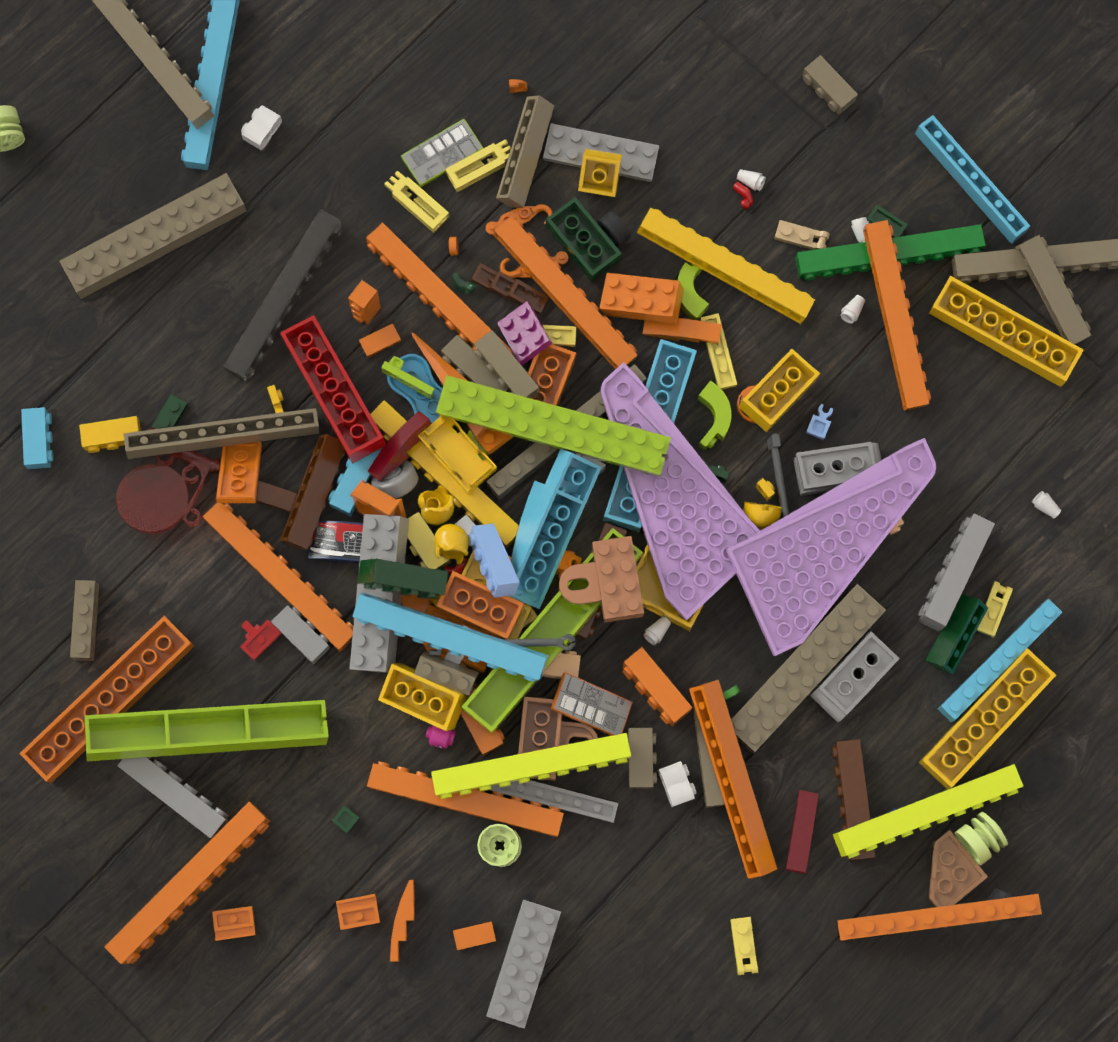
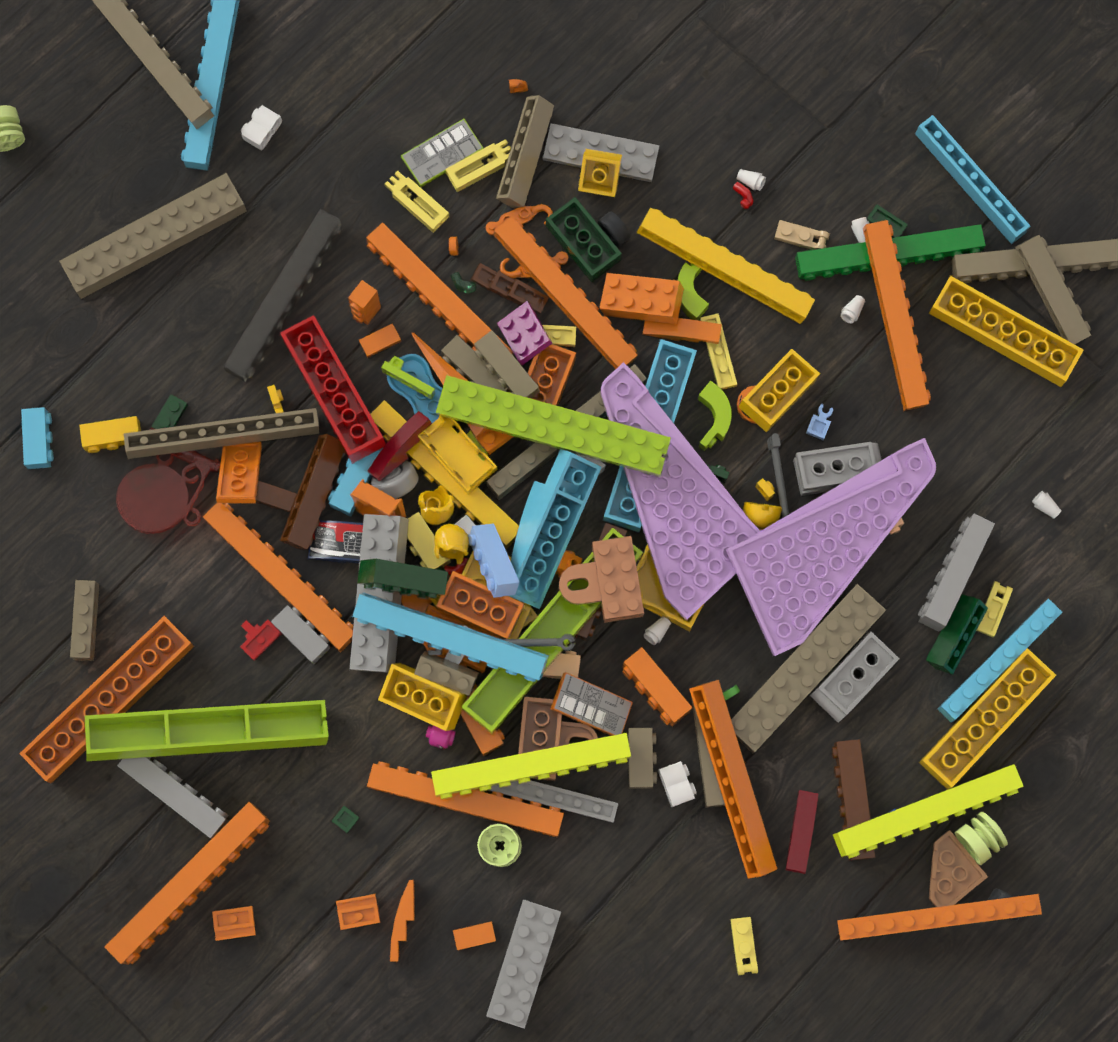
dark tan brick [802,55,858,115] -> none

